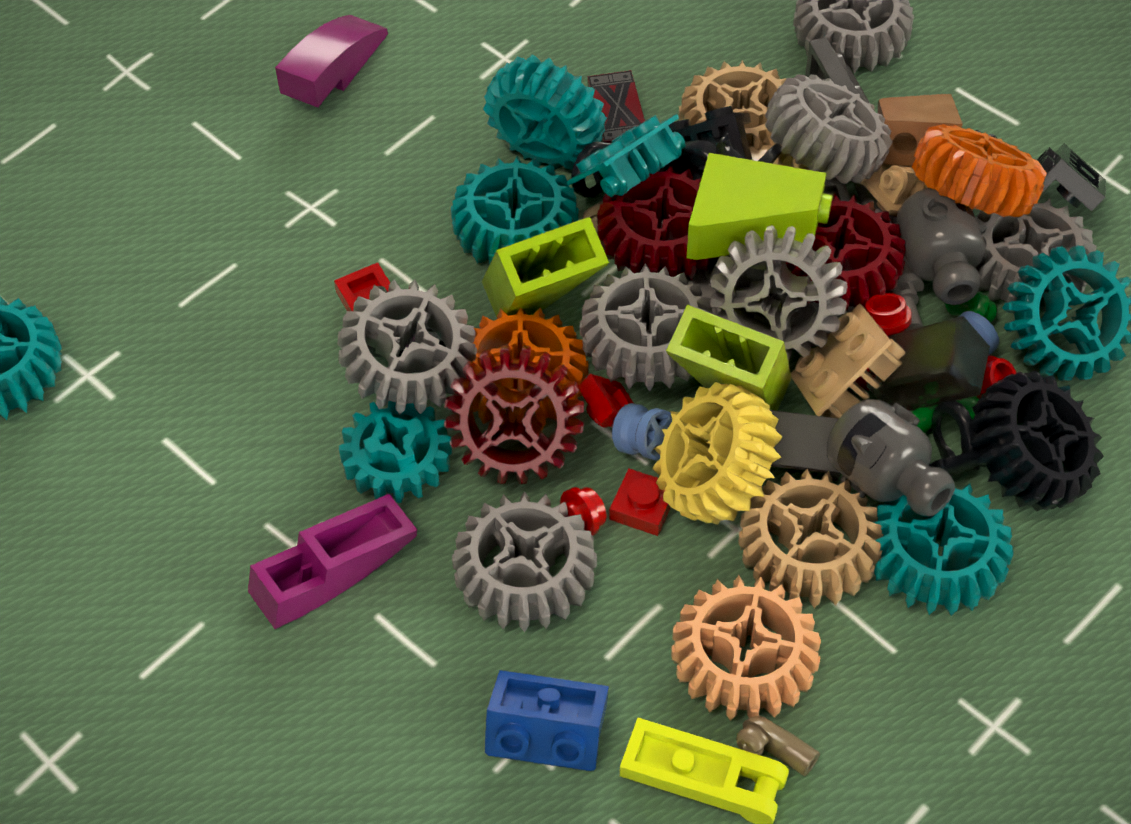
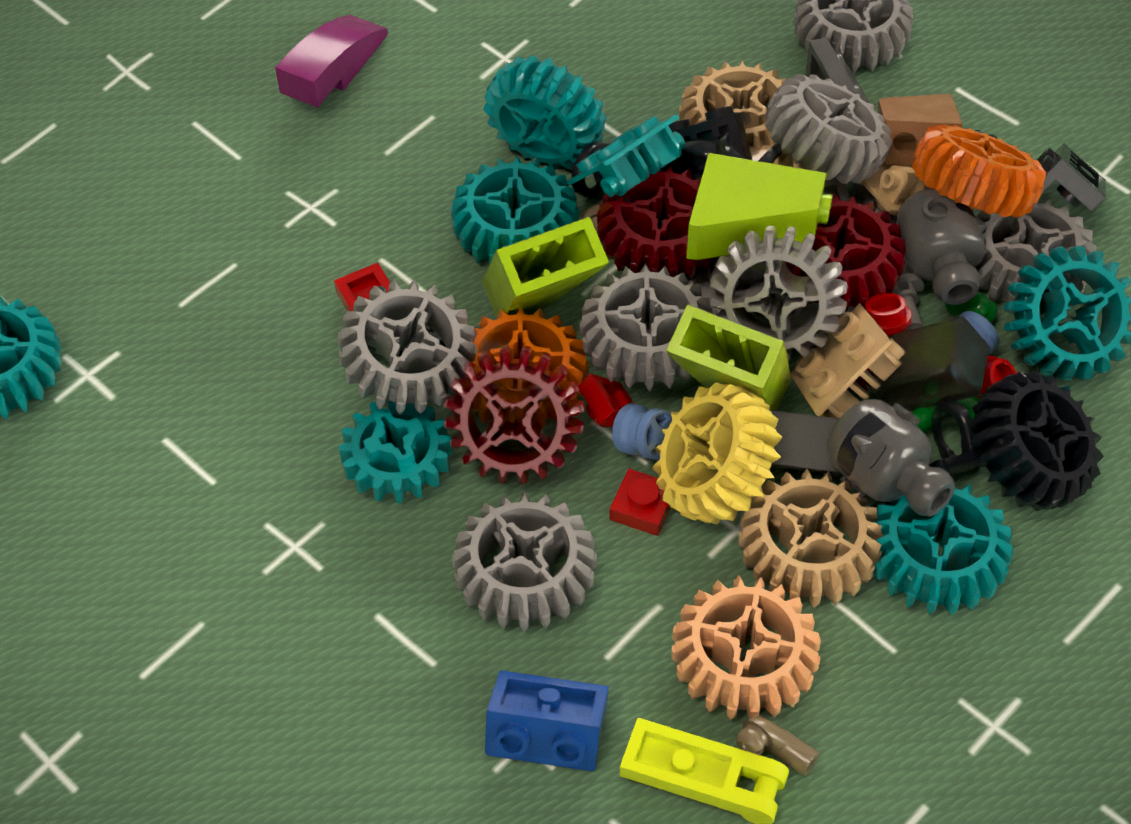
magenta slope [248,494,418,629] -> none
red plate [560,487,607,536] -> none
tile [587,70,645,143] -> none

